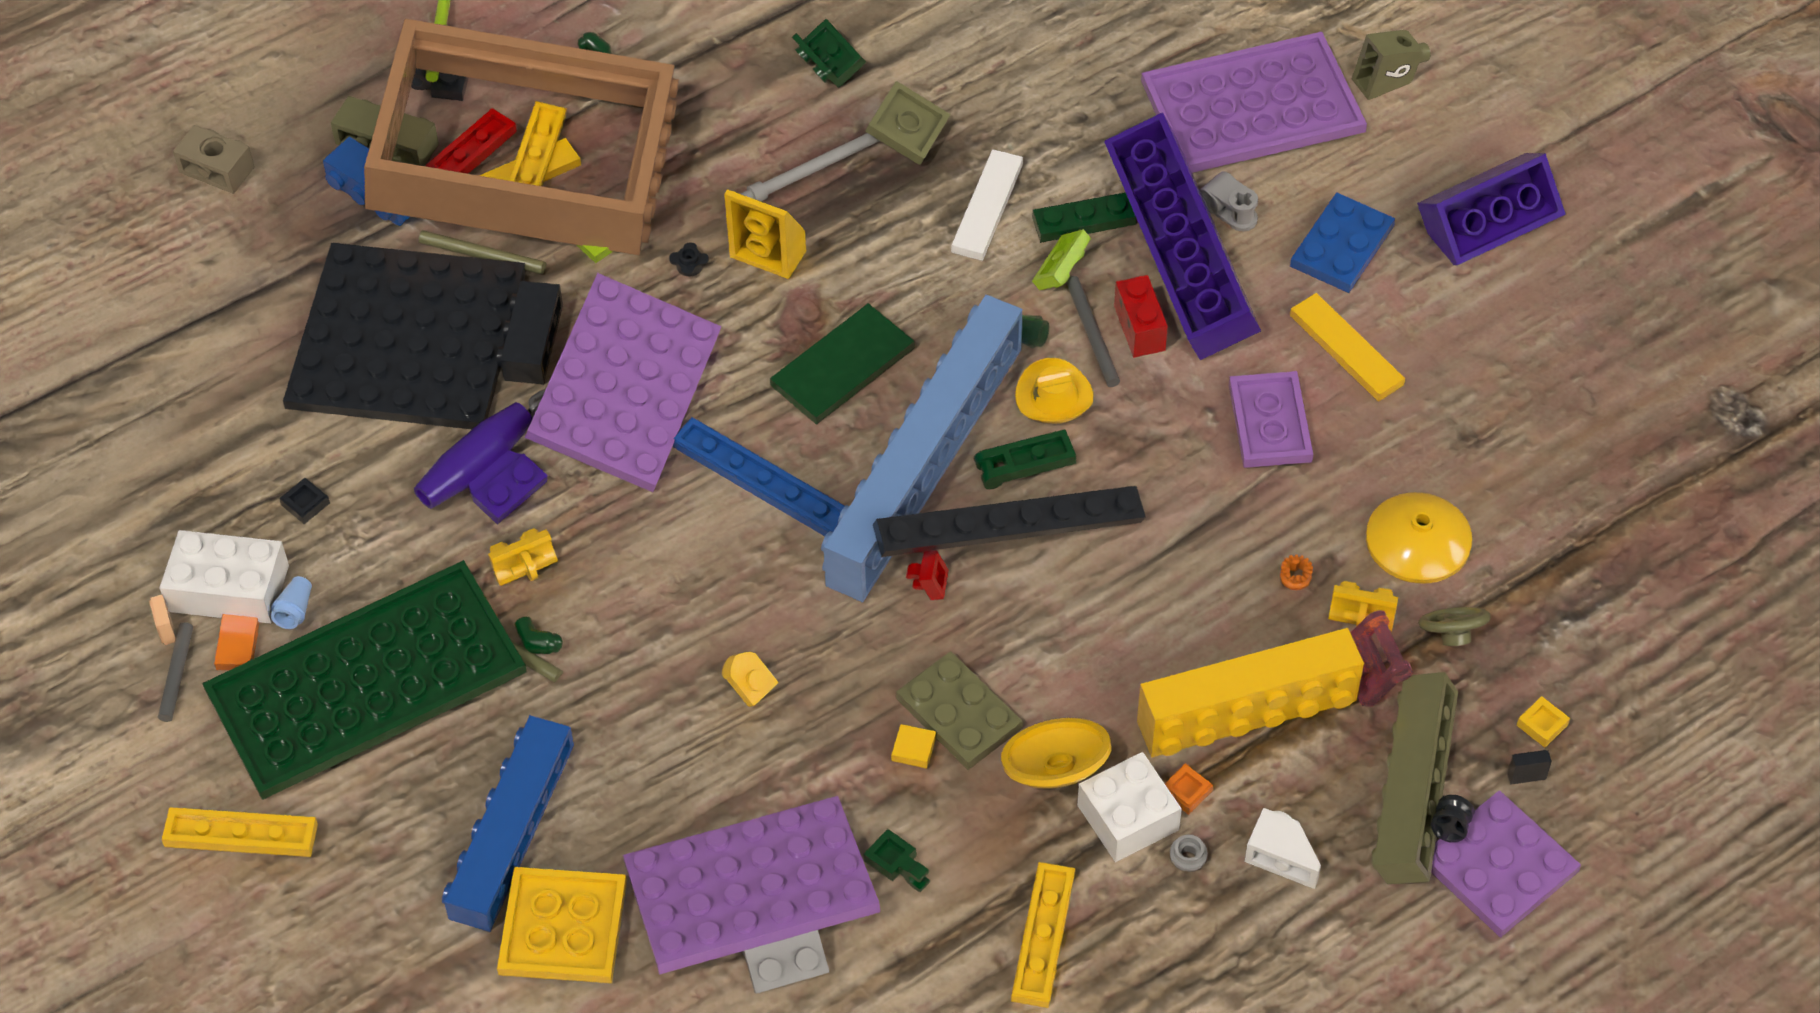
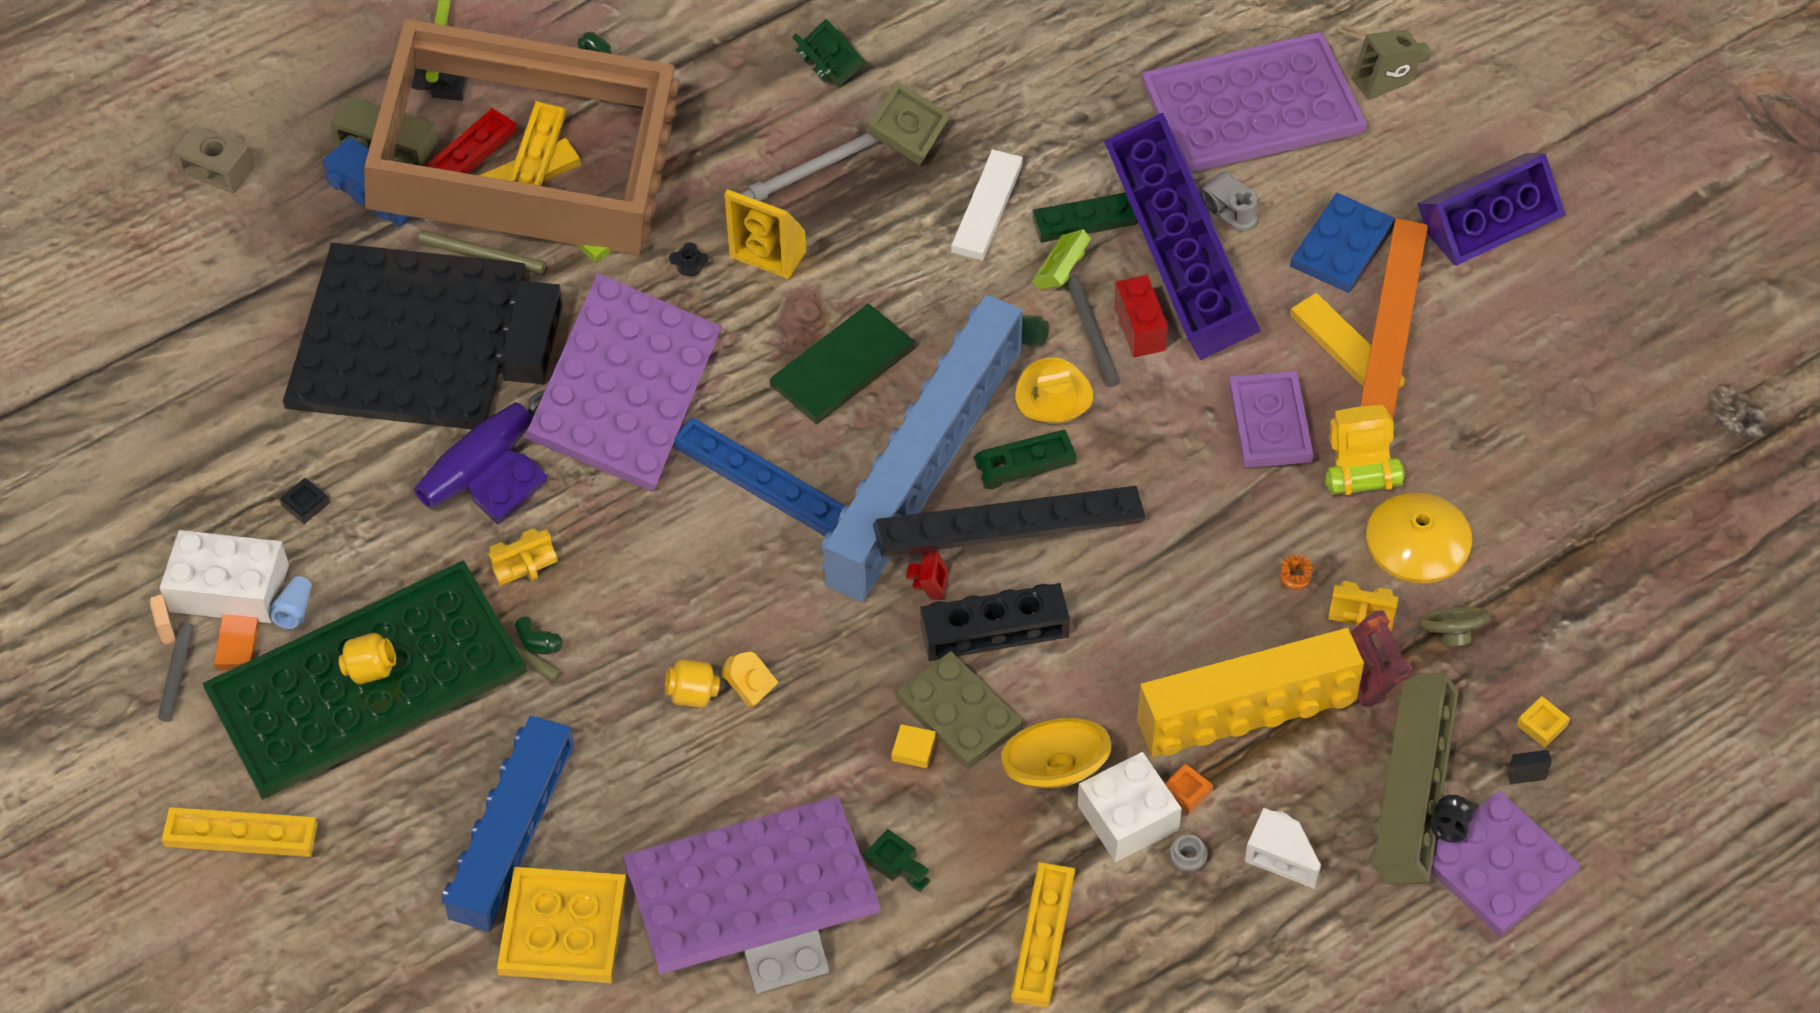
none -> yellow head [339,633,396,685]
none -> yellow head [665,659,720,708]
none -> black brick [920,583,1070,661]
none -> yellow piece [1325,405,1405,496]
none -> orange tile [1360,218,1428,419]

